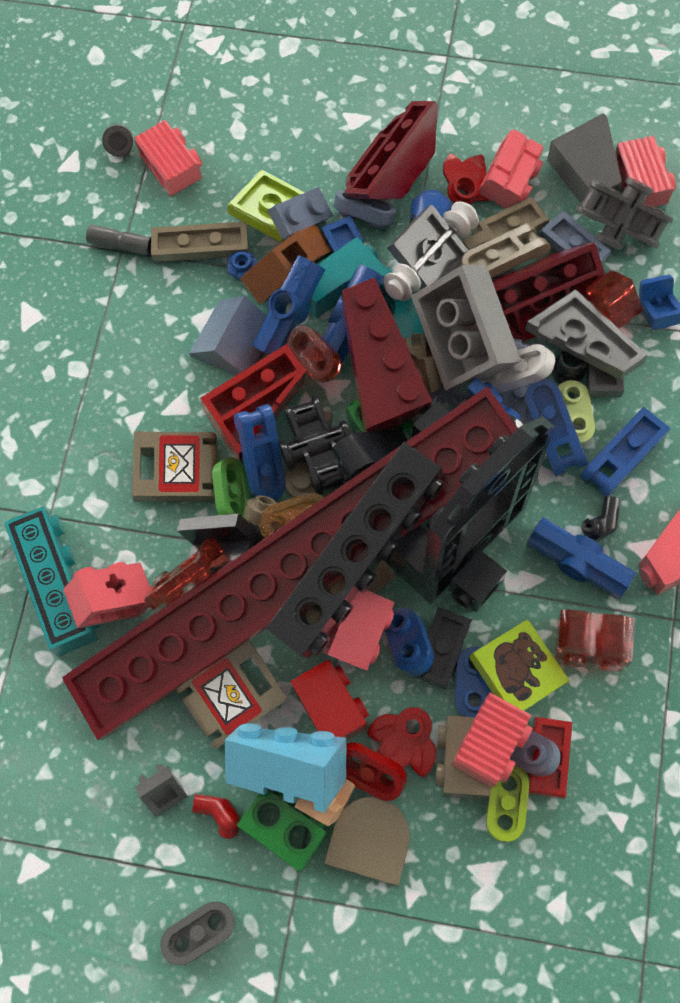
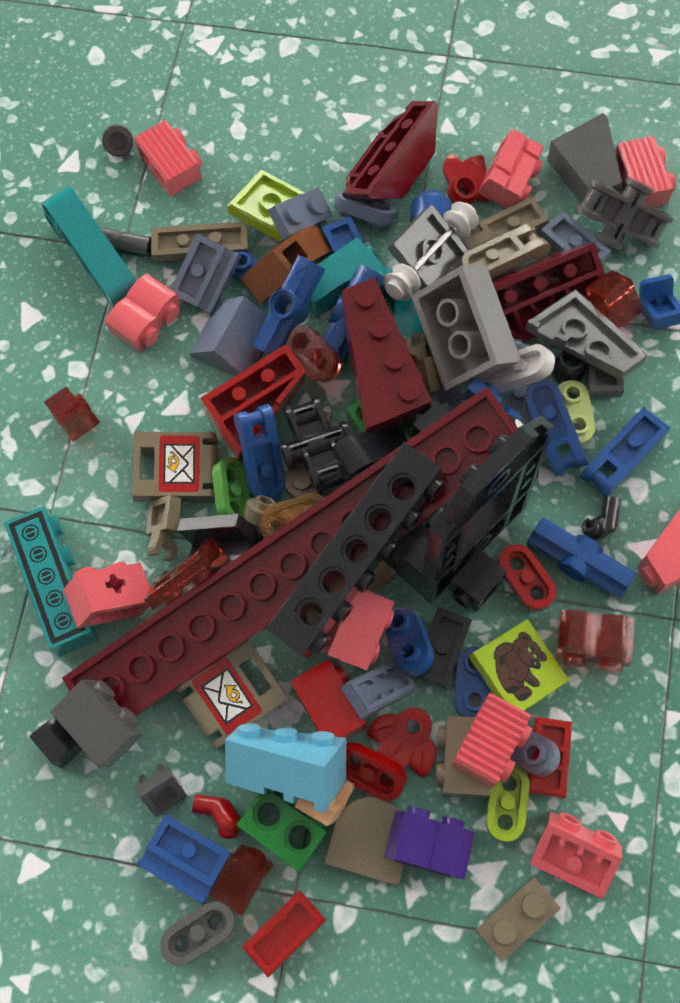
none -> black brick [29,717,83,769]
none -> teal beam [41,186,136,308]
none -> clear red brick [44,386,100,442]
none -> dark grey brick [51,679,144,768]
none -> coral brick [105,273,181,352]
none -> blue plate [137,814,233,904]
none -> dark tan plate [146,495,182,561]
none -> sand blue plate [171,233,241,314]
none -> clear red bracket [210,844,274,916]
none -> red plate [242,890,326,978]
none -> sand blue plate [341,660,418,720]
none -> dark purple brick [384,806,475,880]
none -> dark tan plate [475,877,561,962]
none -> red plate [498,544,556,612]
none -> coral bracket [530,812,622,899]

